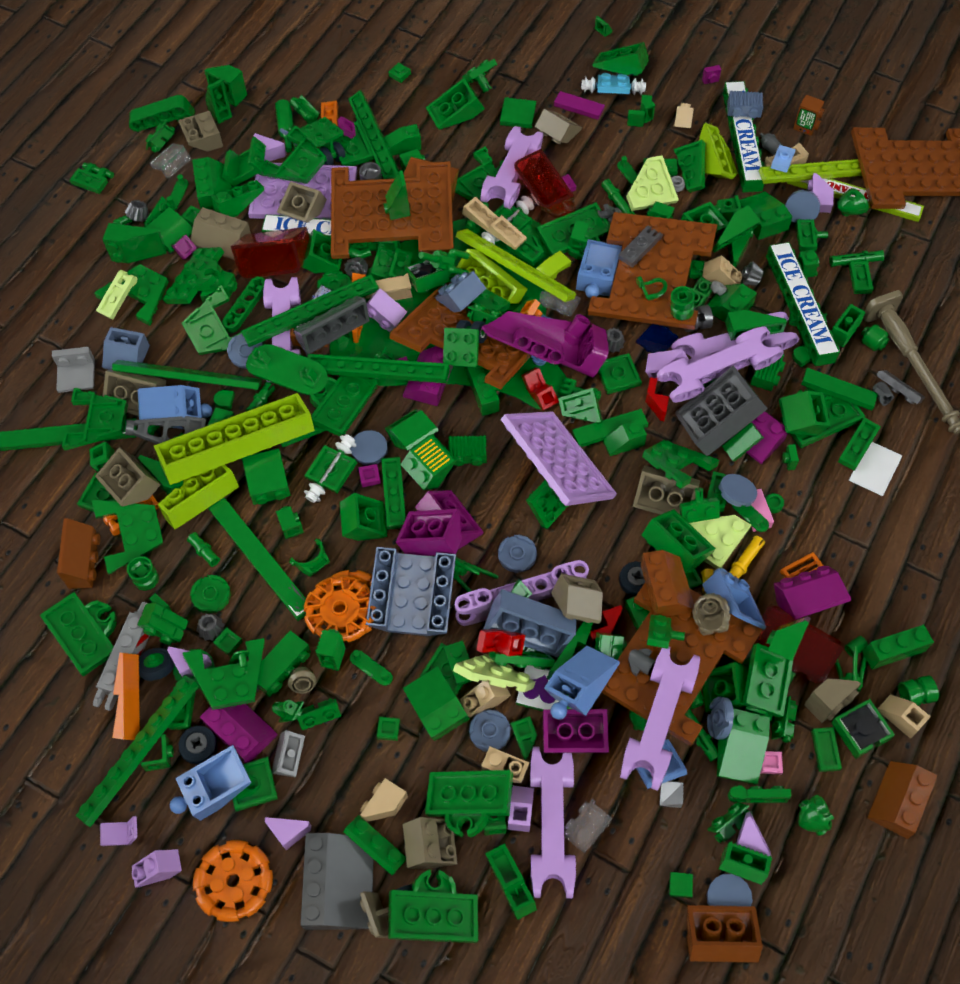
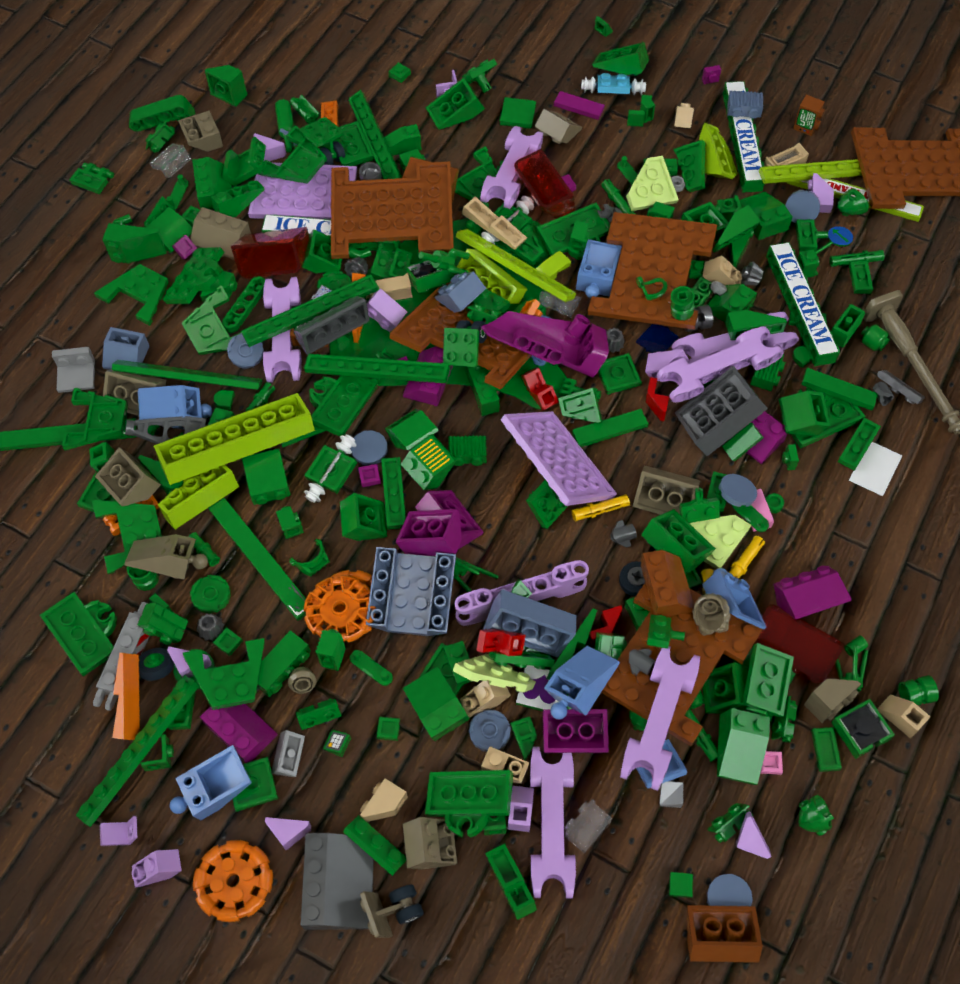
dark orange slope [57,518,100,589] -> none
yellowish green plate [96,270,137,320] -> none
flat silver piece [125,200,149,222] -> none
black wheel [179,726,218,765] -> none
green slope [206,79,232,124] -> none
green piece [228,650,249,668] -> none
green piece [246,344,328,395] -> none
green hinge [272,700,304,723] -> none
dark tan slope [277,181,327,223] -> none
magenta plate [337,116,356,139] -> none
green slope [383,170,411,220] -> none
green plate [388,870,478,943] -> none
sand blue tile [498,535,537,573] -> none
dark tan slope [551,573,603,624] -> none
green slope [603,419,647,456] -> none
flat silver hinge [618,225,663,268] -> none
green wing [642,440,720,489] -> none
sand blue tile [707,696,734,740] -> none
green brick [719,841,772,885] -> none
green hinge [727,785,792,803] -> none
dark grey piece [760,133,783,155] -> none
green slope [767,616,811,661] -> none
light blue plate [771,145,796,173] -> none
orange tile [780,552,824,578] -> none
green brick [862,624,934,670] -> none
dark orange slope [867,761,938,839] -> none
none -> dark tan slope [124,534,208,579]
none -> slope [323,730,351,757]
none -> lavender bracket [436,70,457,98]
none -> yellow pin [571,494,630,522]
none -> dark grey piece [610,520,637,548]
none -> blue piece [815,226,853,254]

